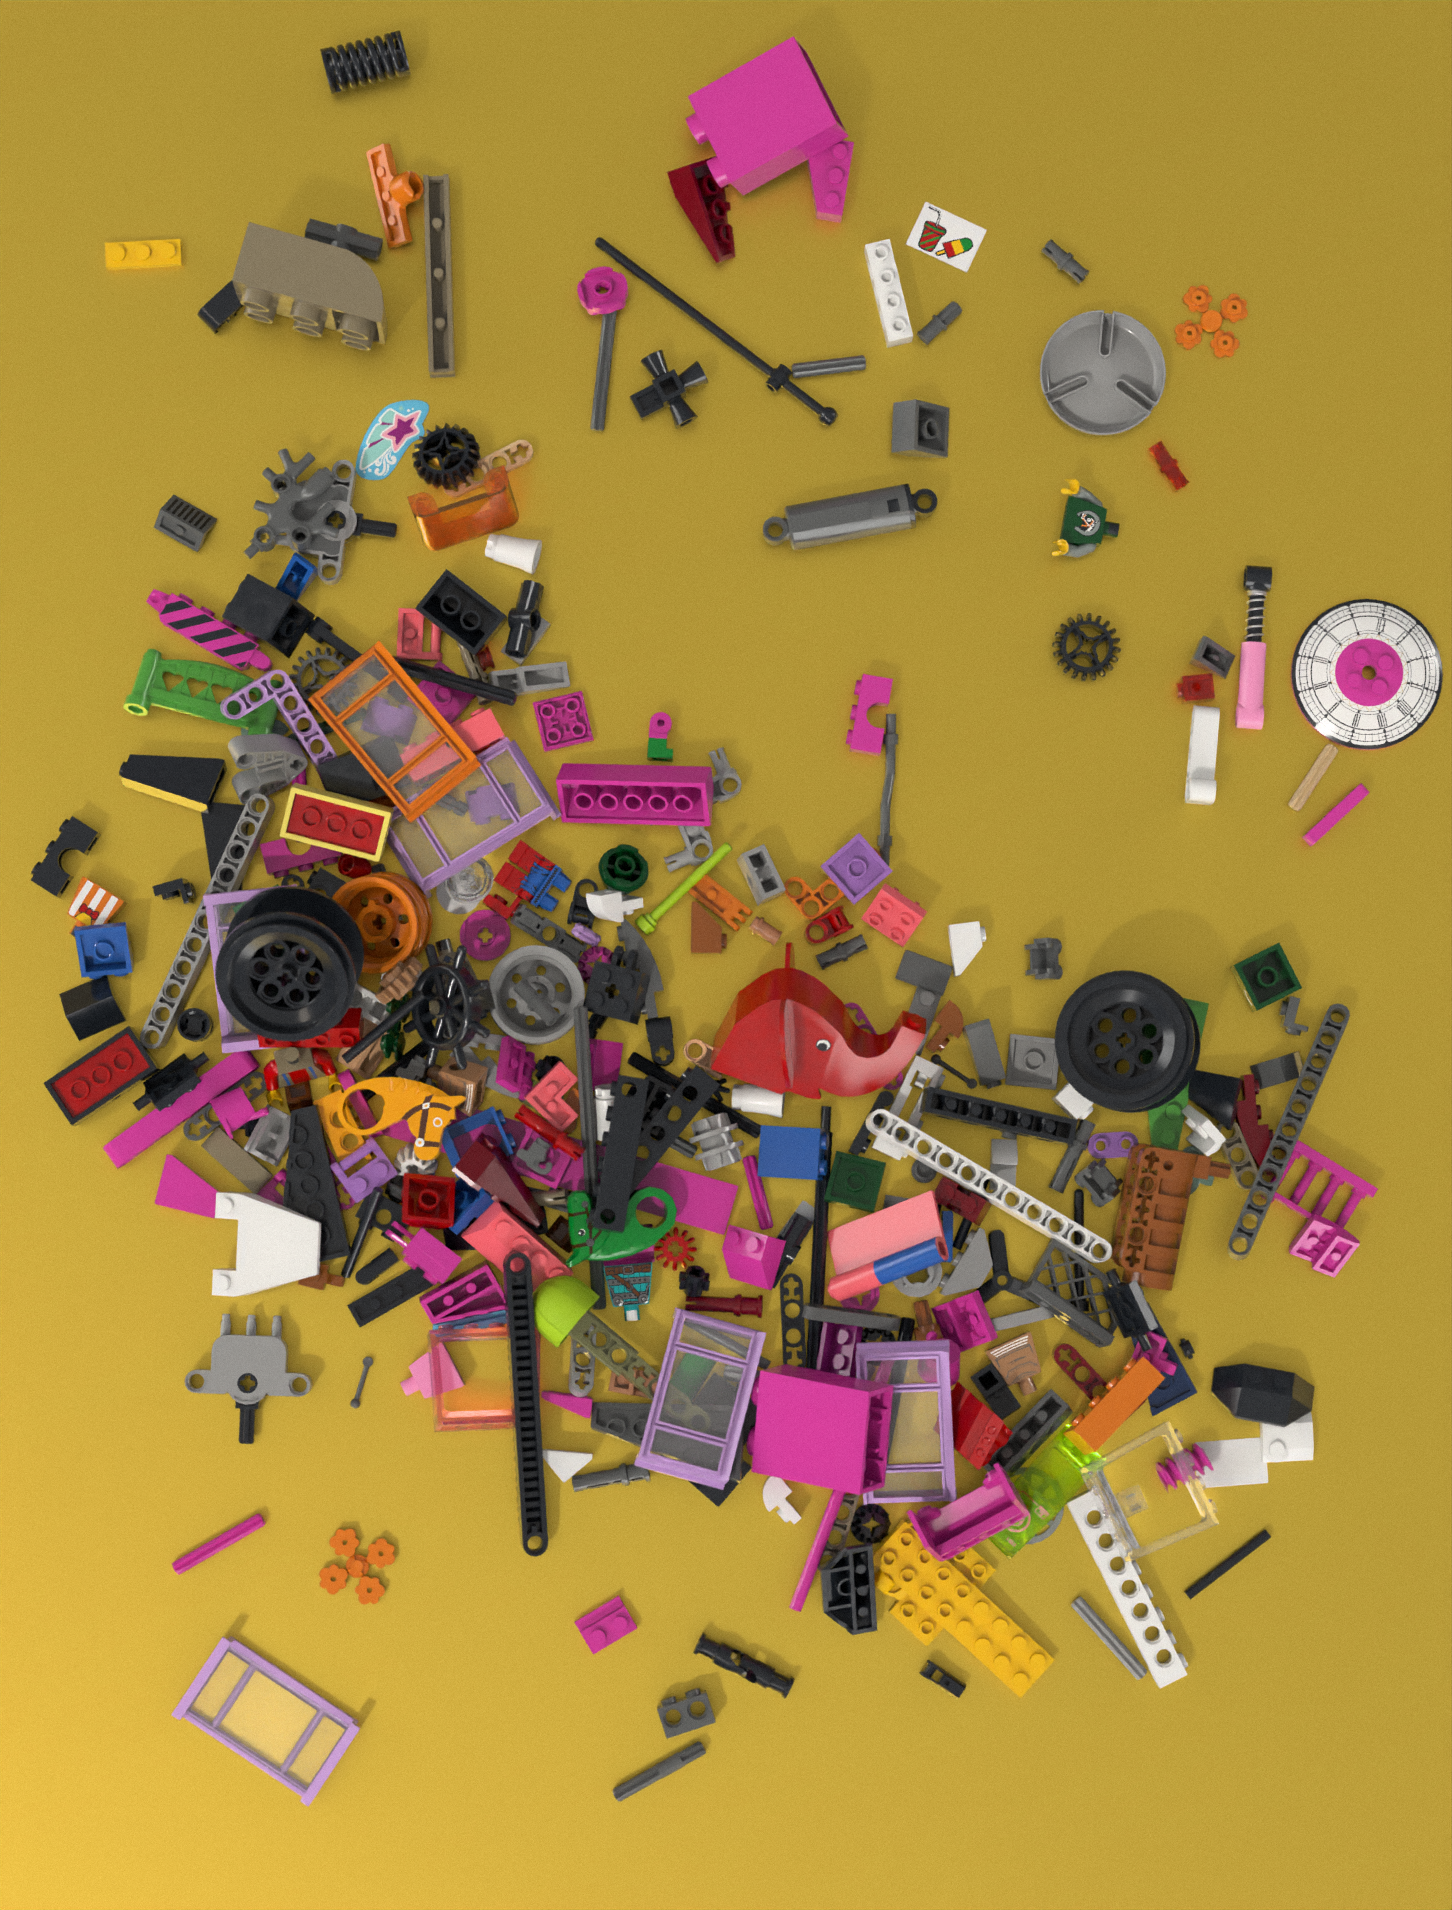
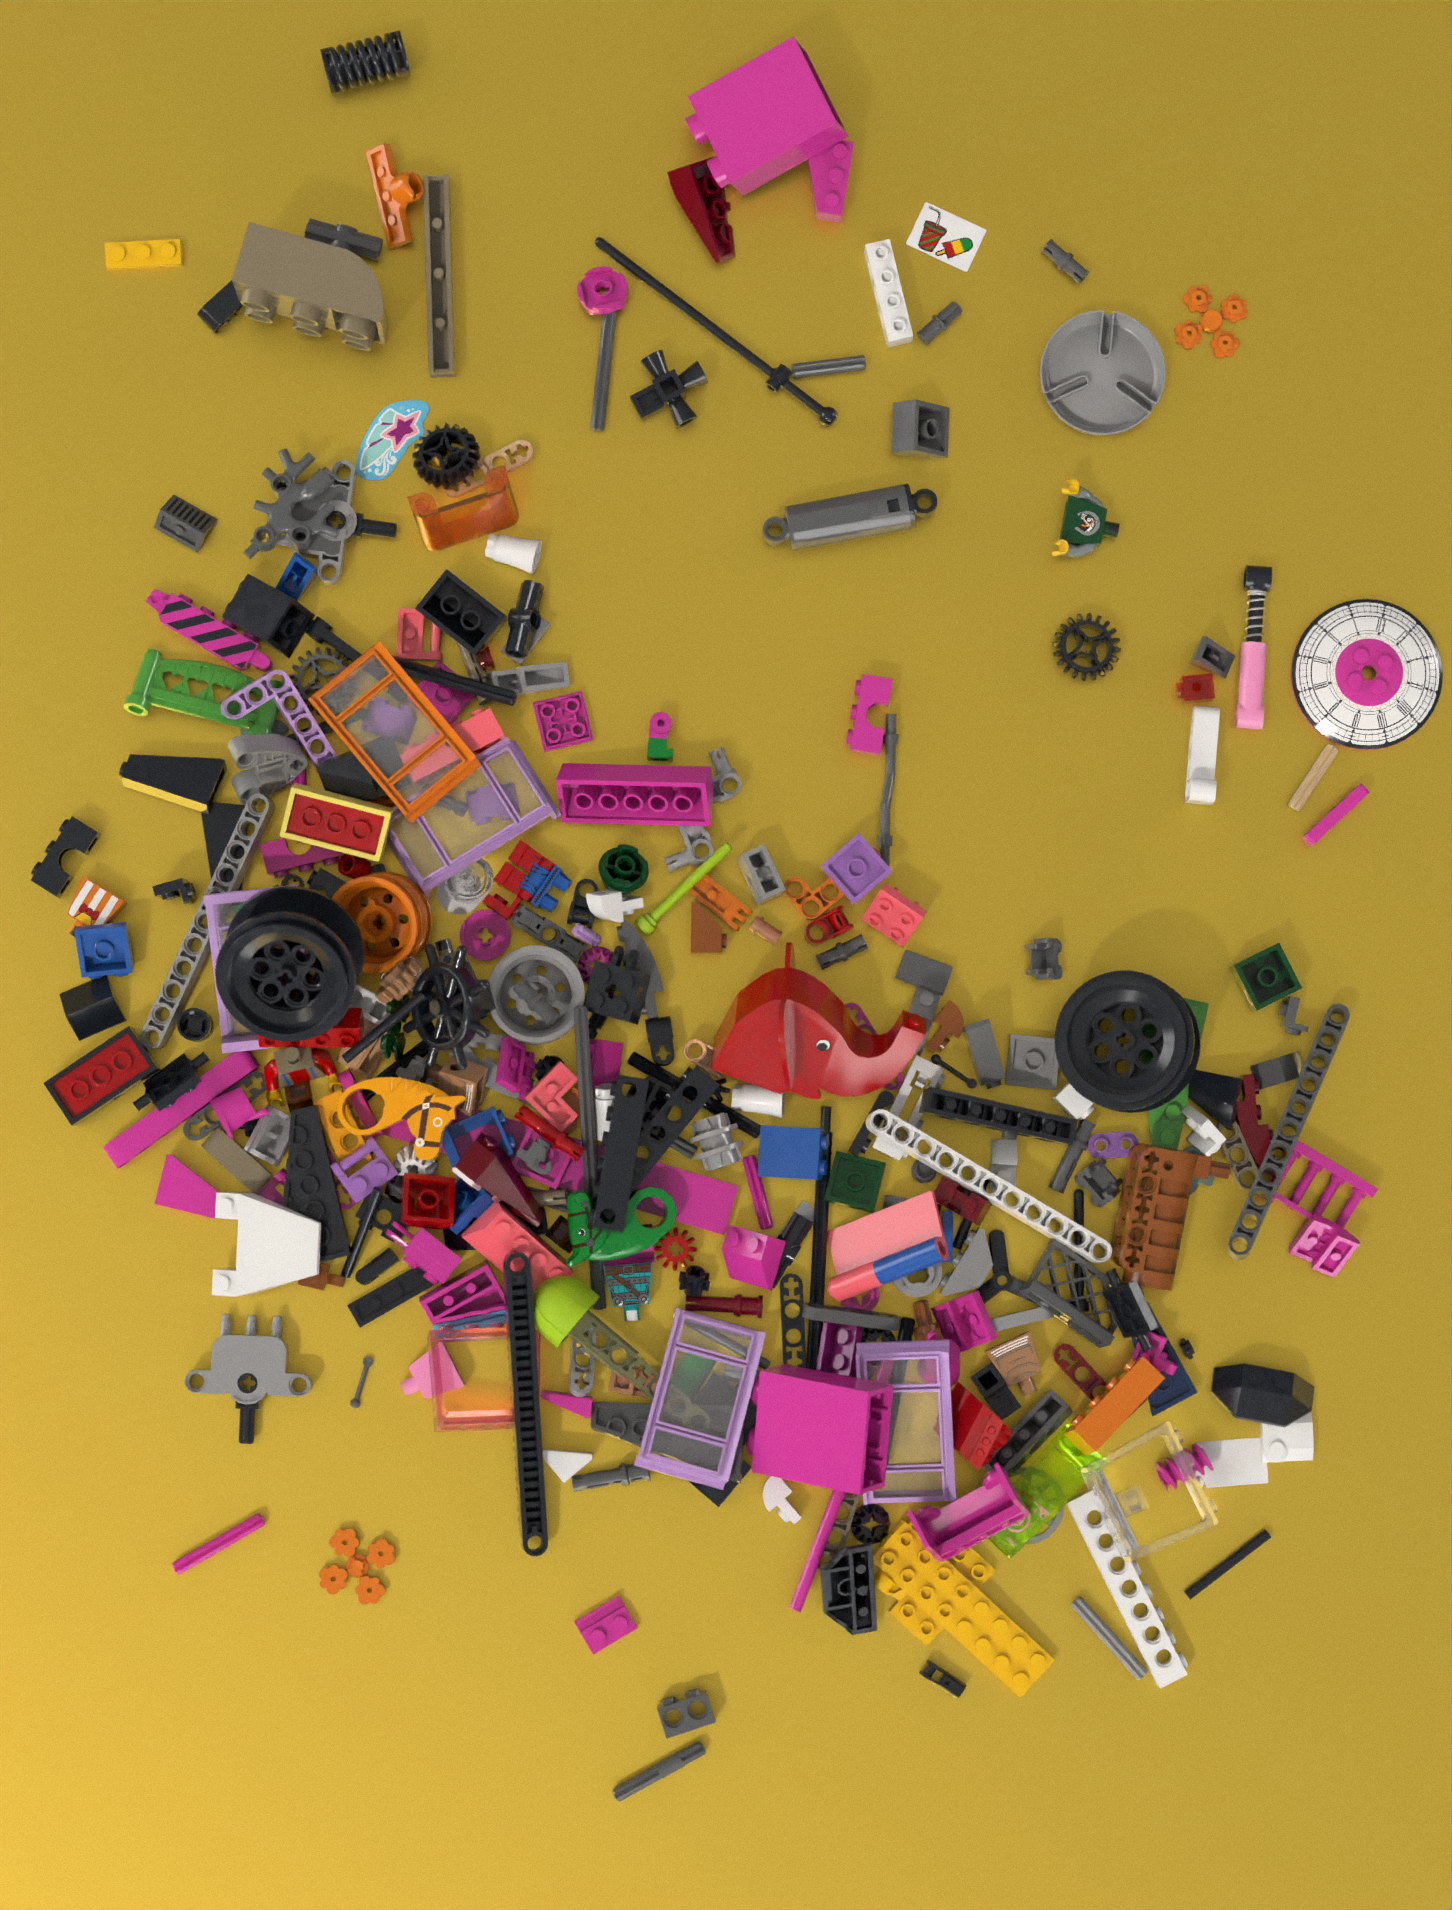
clear piece [171,1636,360,1807] -> none
black piece [693,1633,795,1699] -> none
white slope [948,921,986,977] -> none
clear red pin [1148,441,1189,491] -> none

